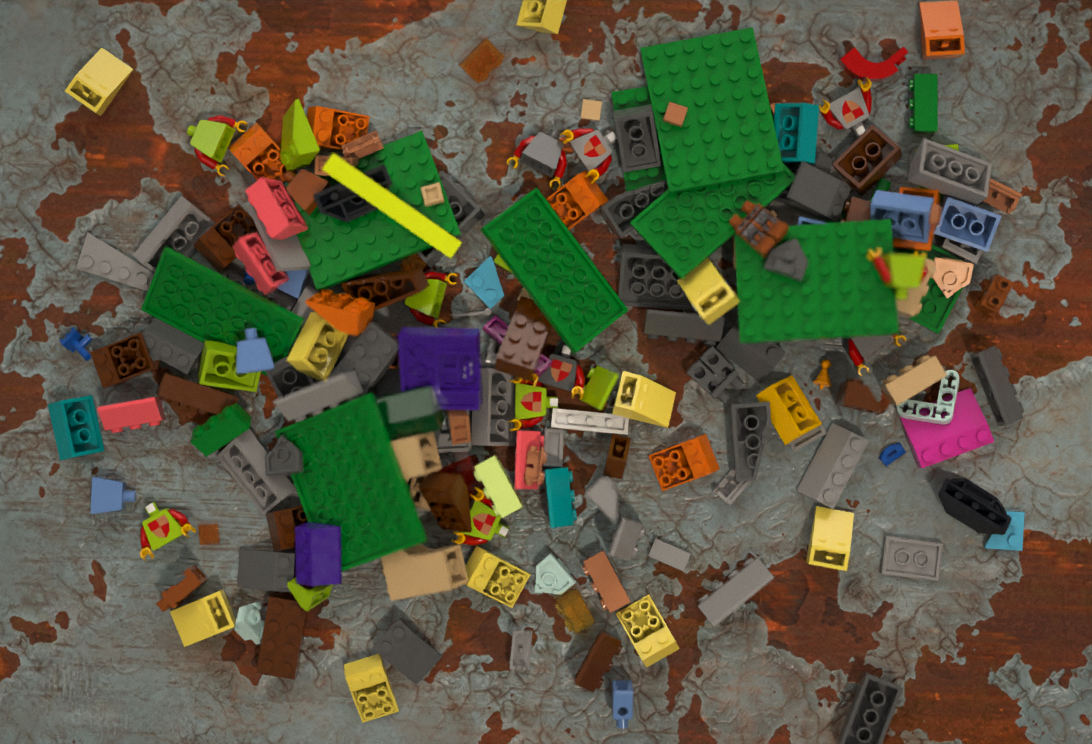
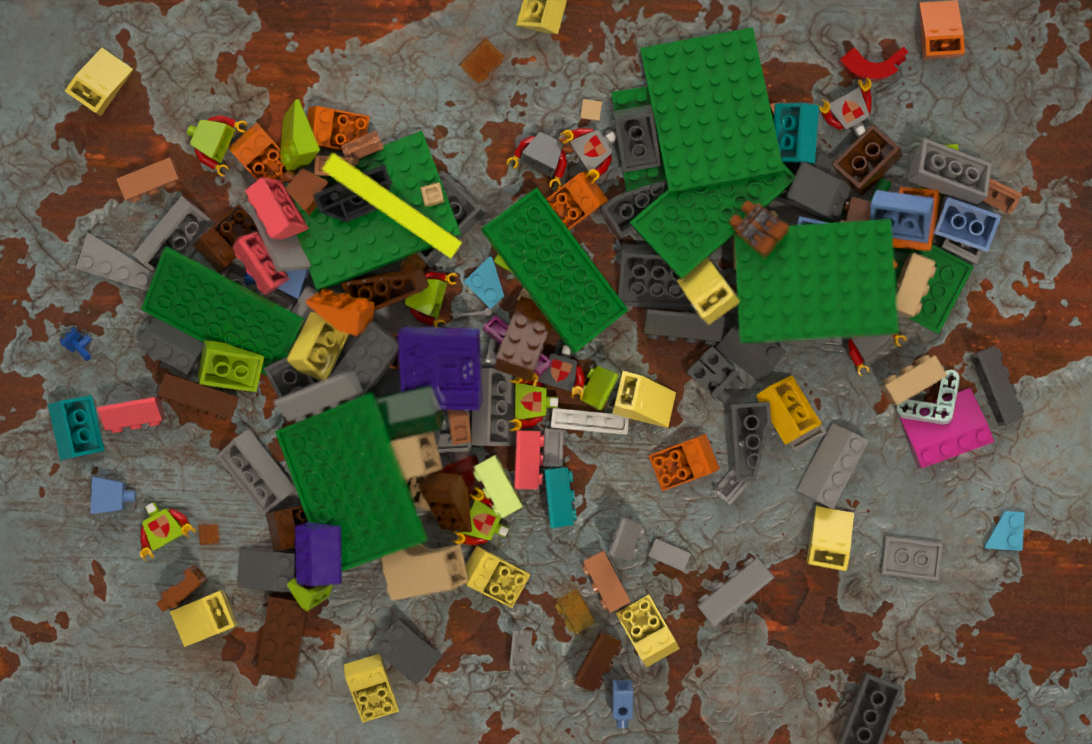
reddish brown slope [90,332,155,388] -> none
green brick [191,403,252,457] -> none
light aqua plate [234,601,265,645] -> none
medium blue torso [236,328,275,374] -> none
dark grey plate [266,435,303,476] -> none
nougat hinge [524,446,547,487] -> none
light aqua plate [535,553,577,595] -> none
light grey slope [585,476,617,522] -> none
reddish brown brick [603,434,631,479] -> none
nougat tile [663,102,688,127] -> none
dark grey plate [764,238,808,282] -> none
light orange piece [813,359,832,390] -> none
reddish brown slope [836,378,882,413] -> none
lime torso [867,248,928,299] -> none
blue piece [878,442,906,467] -> none
green brick [908,74,938,134] -> none
nougat tile [929,204,942,226] -> none
light nougat plate [932,257,974,298] -> none
black wedge [938,478,1012,535] -> none
dark orange hips [974,274,1014,317] -> none
none -> nougat brick [117,157,181,203]

